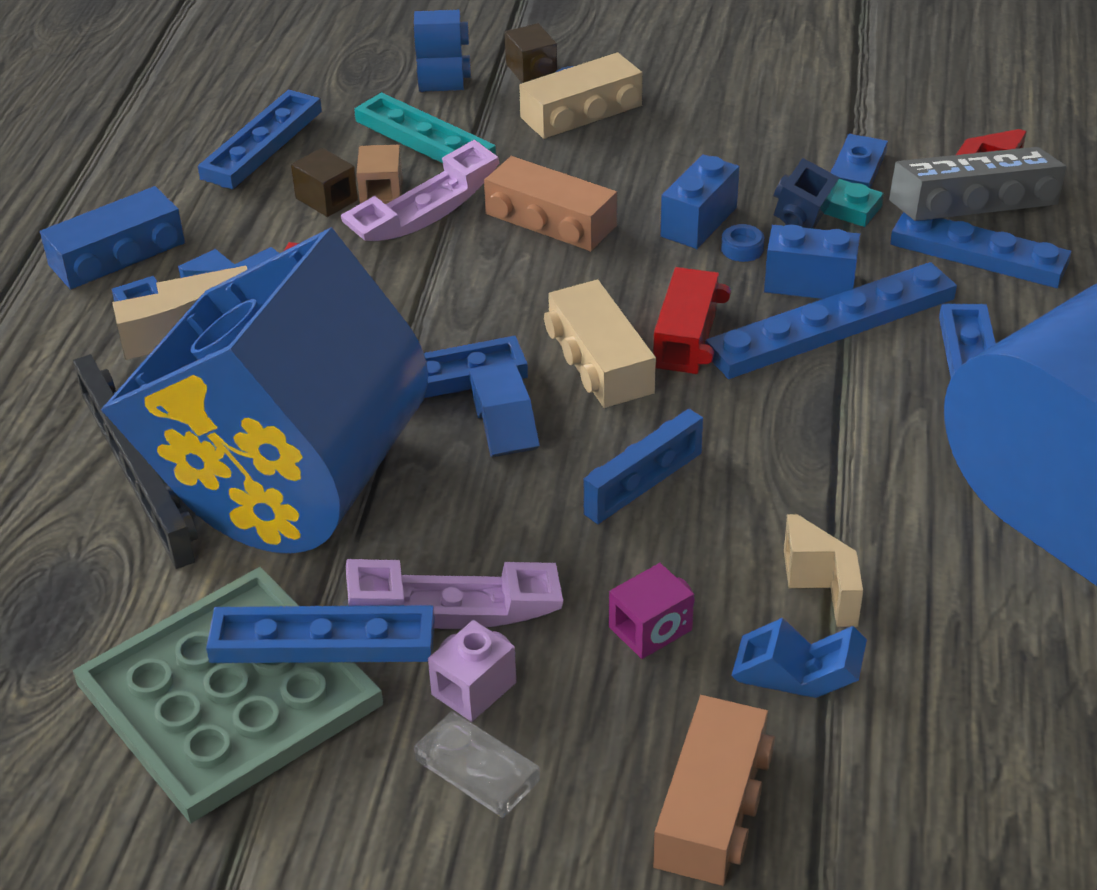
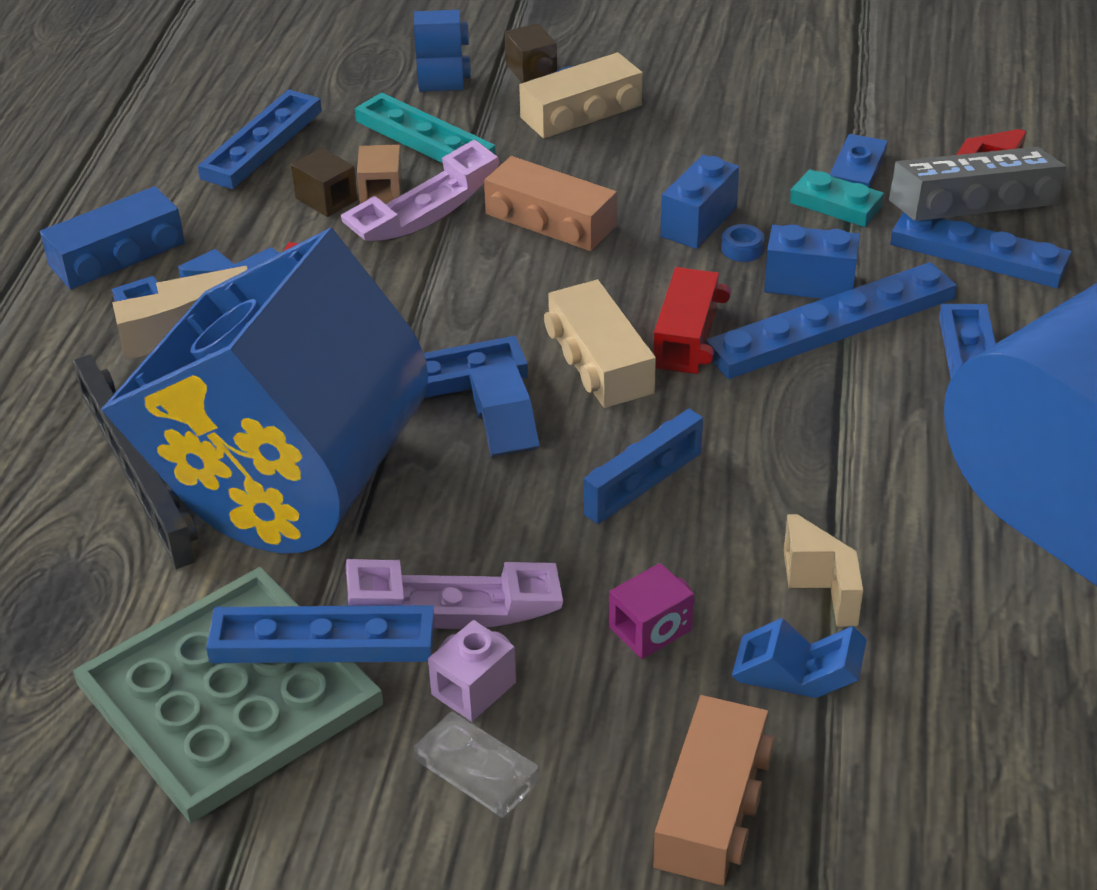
dark blue brick [773,158,840,229] -> none

